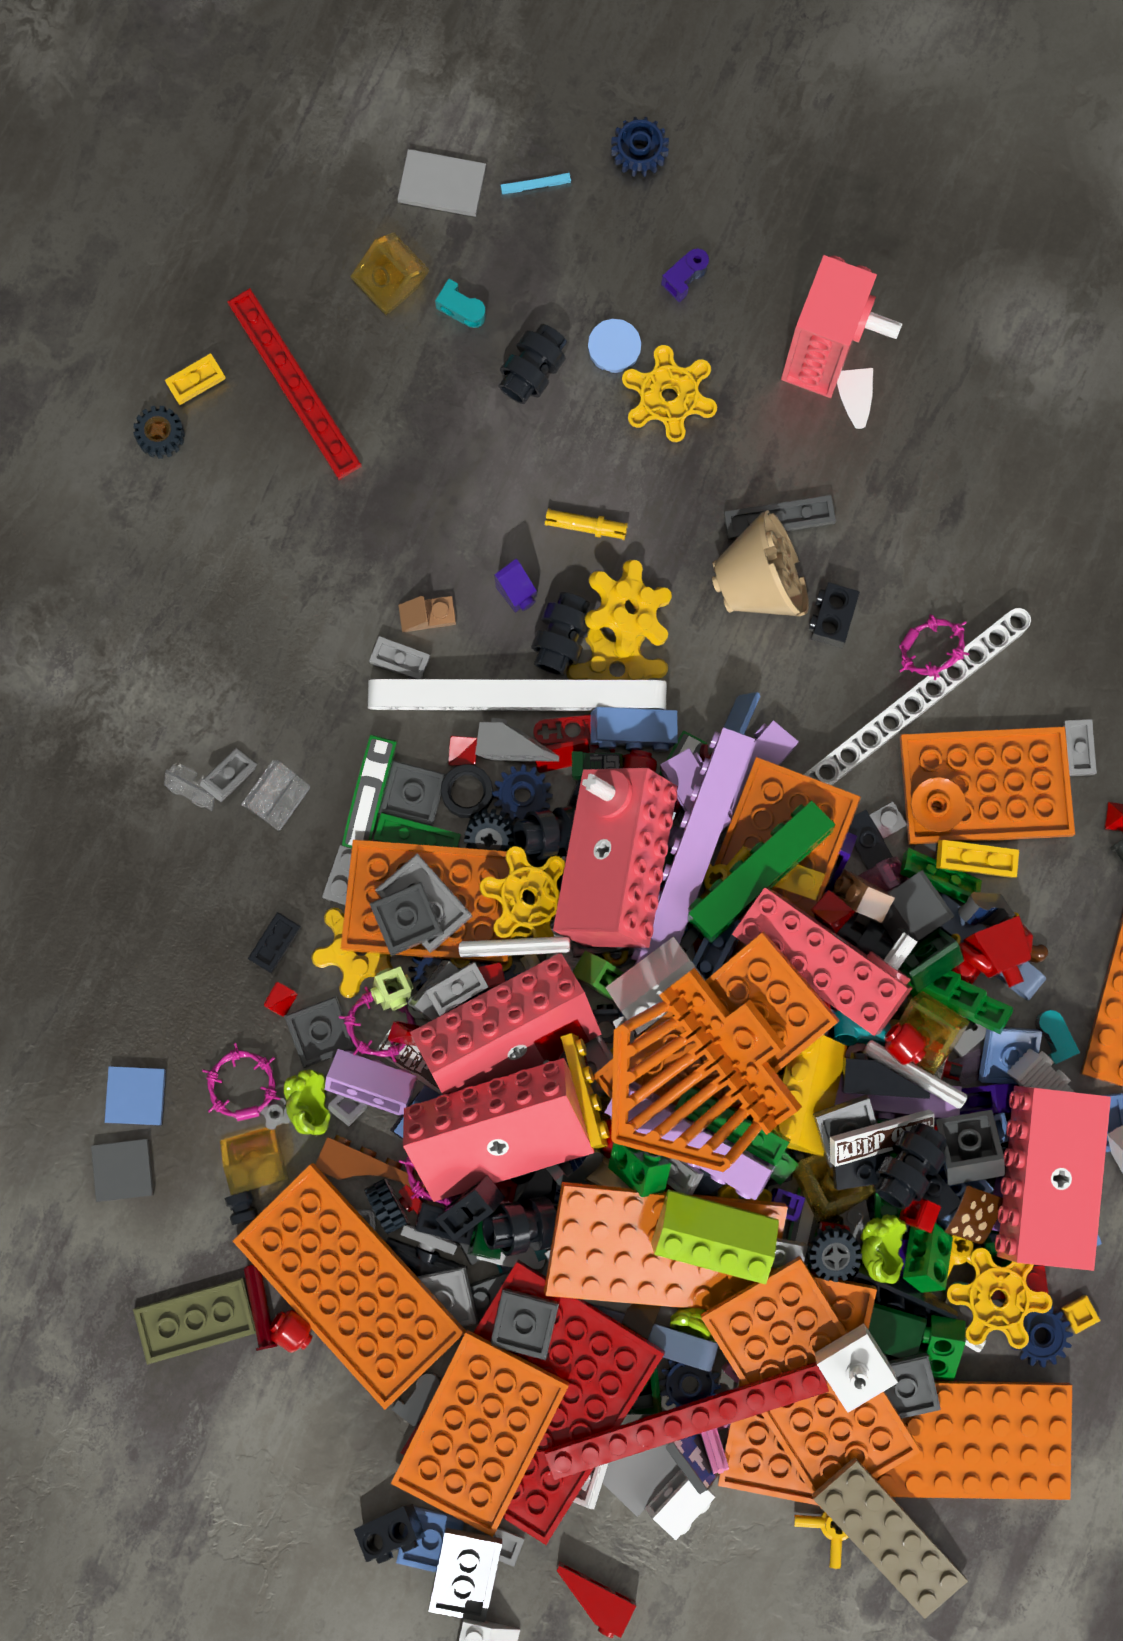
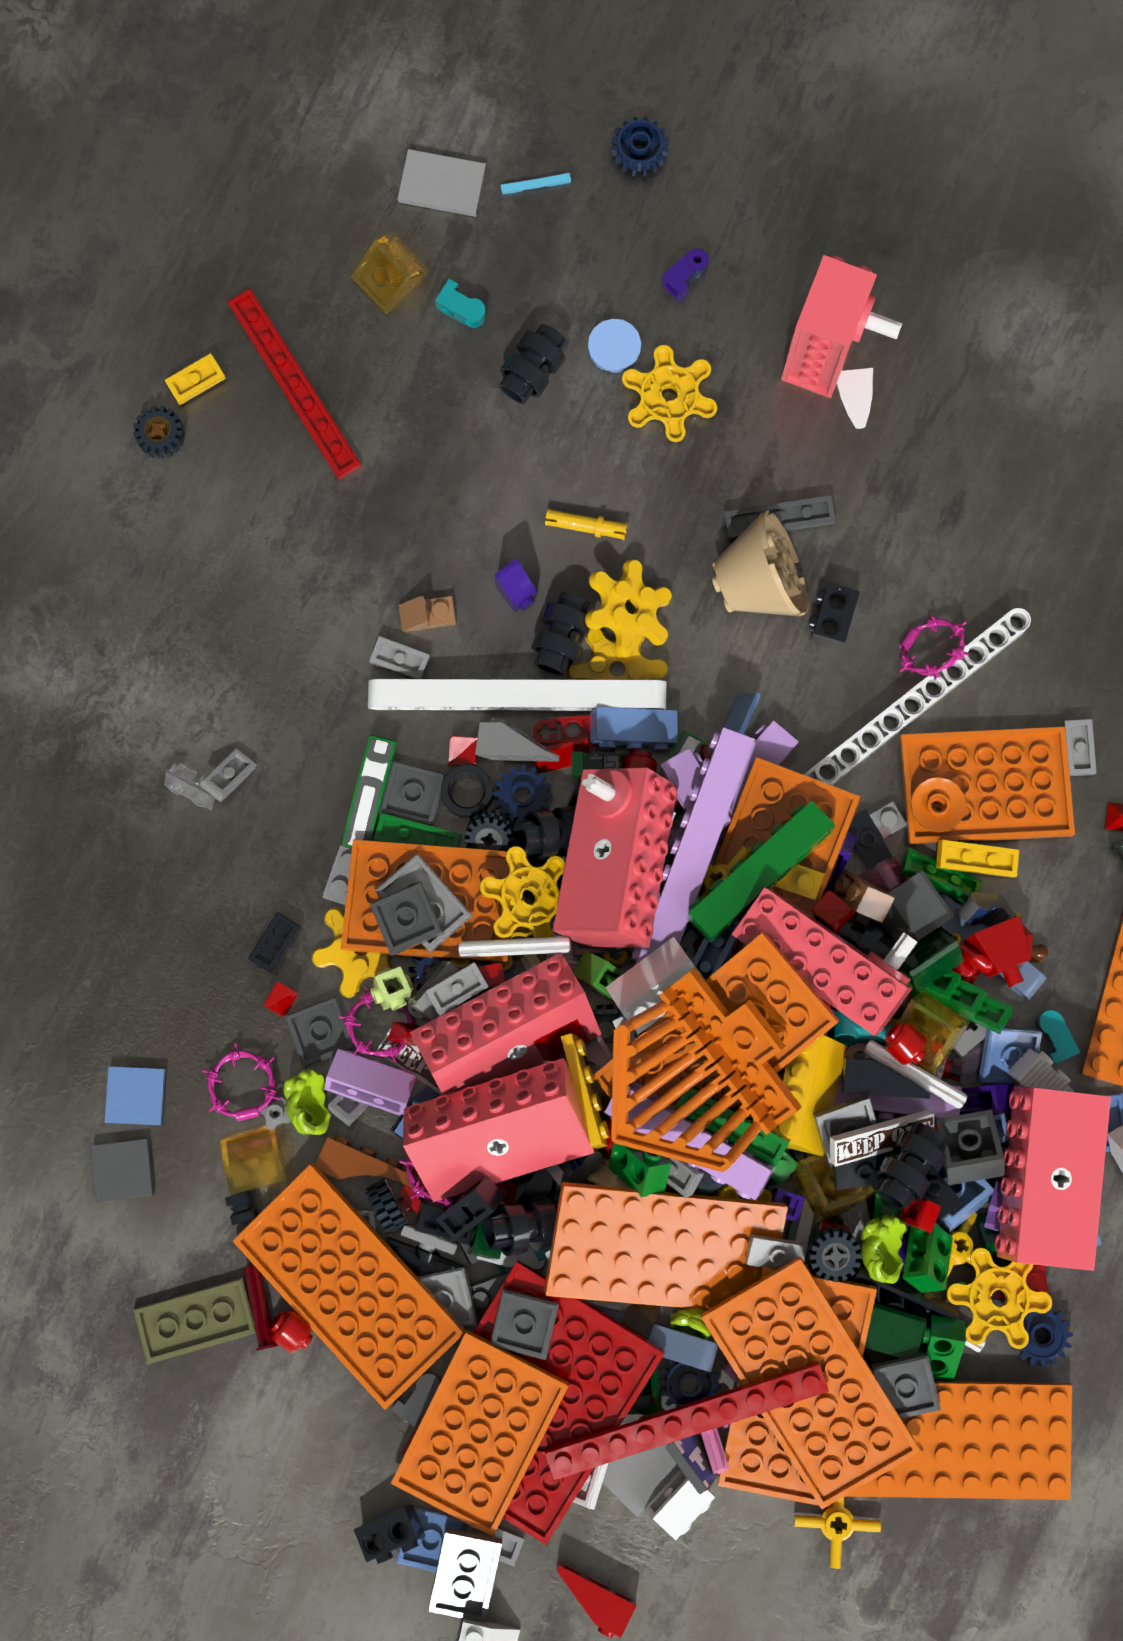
clear bracket [241,760,310,831] -> none
lime slope [651,1189,779,1284] -> none
dark tan plate [812,1457,968,1619] -> none
white brick [814,1323,898,1412] -> none
reddish brown sticker [945,1186,1003,1244] -> none
yellow tile [1060,1295,1101,1334] -> none

